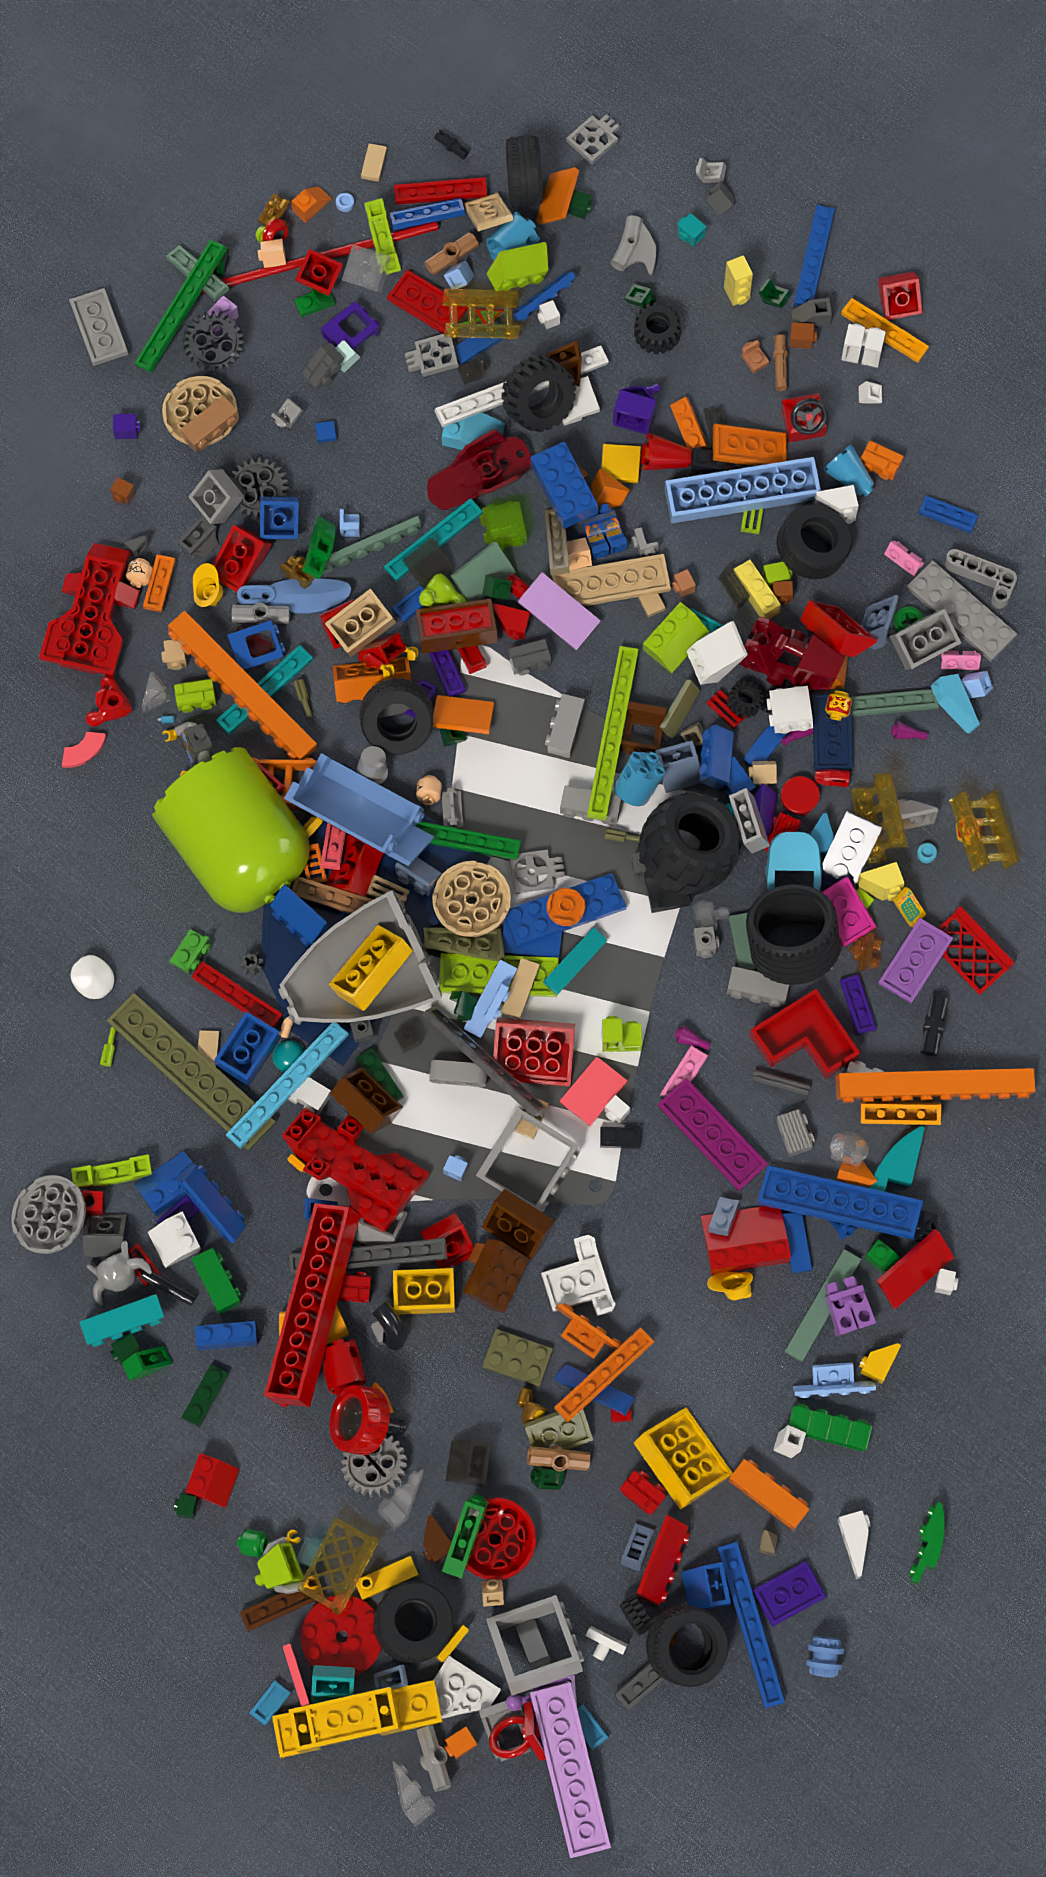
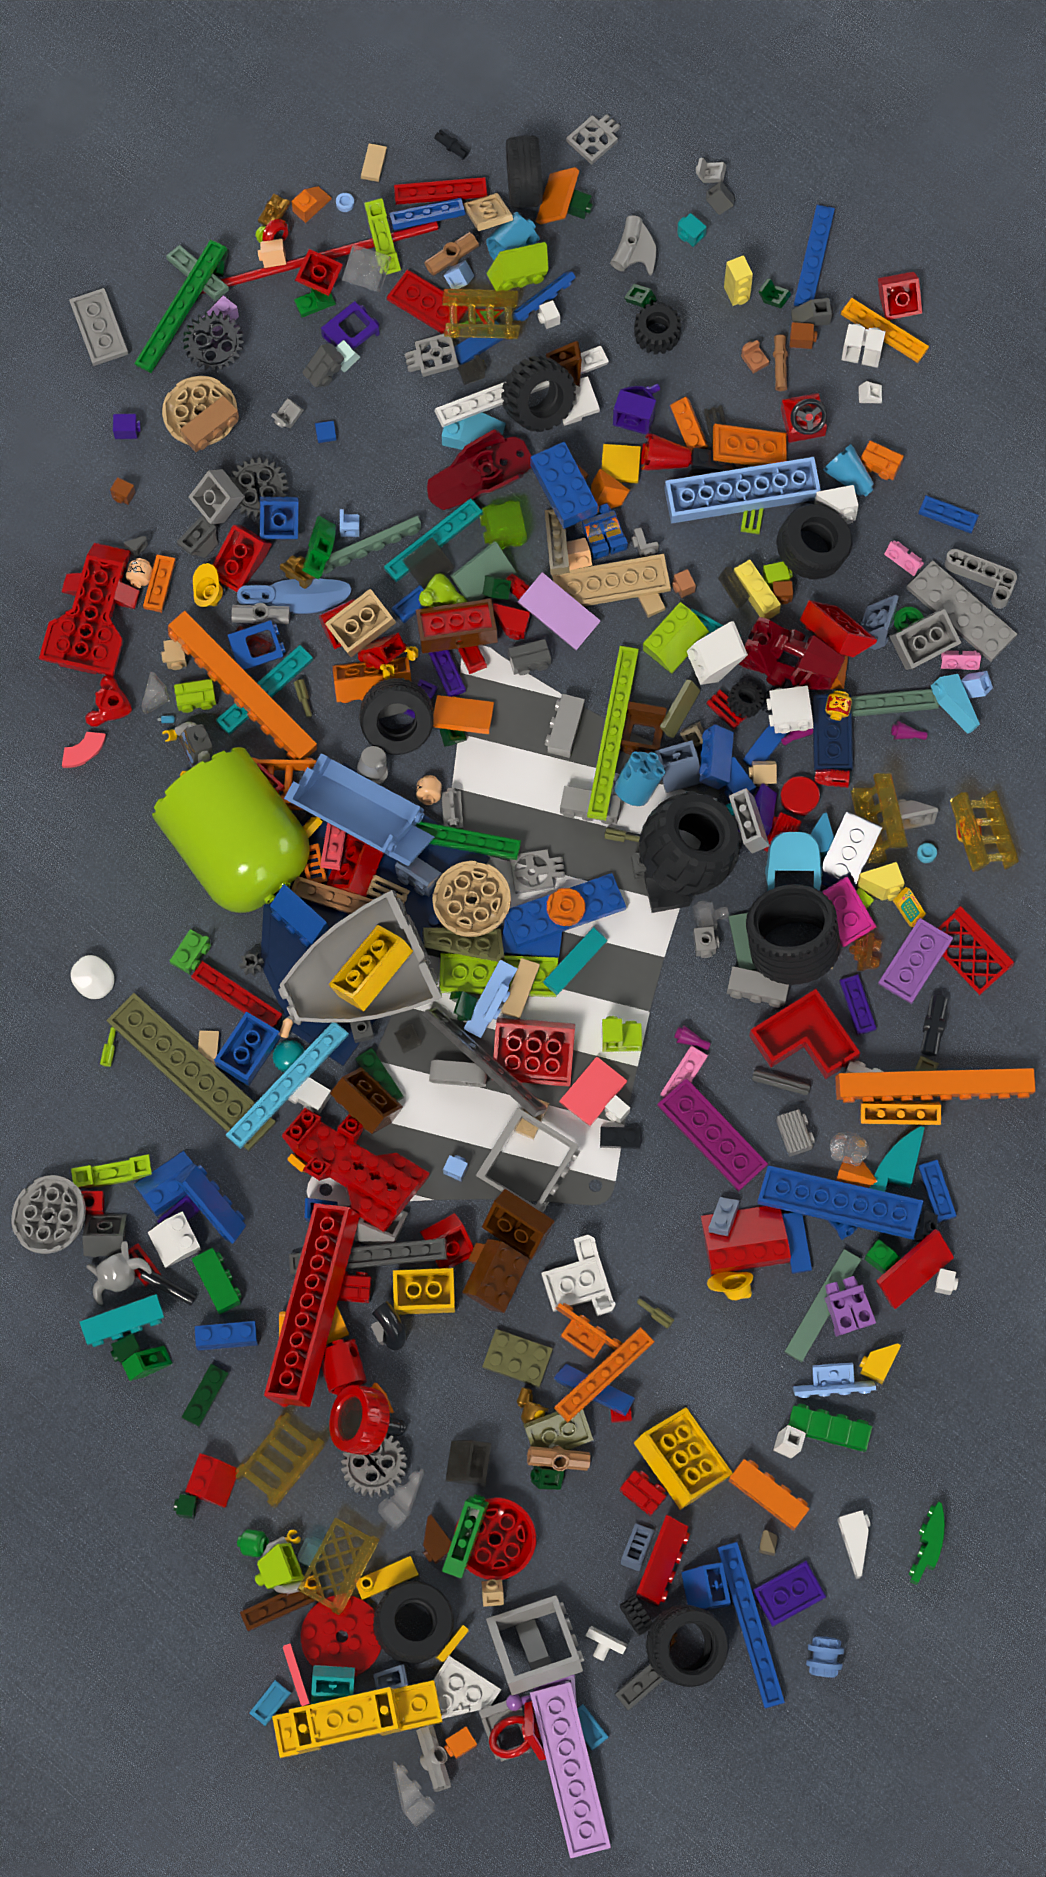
none -> clear yellow fence [235,1412,326,1509]
none -> olive axle [637,1298,674,1329]
none -> olive tile [914,1056,939,1071]
none -> blue plate [918,1160,957,1223]

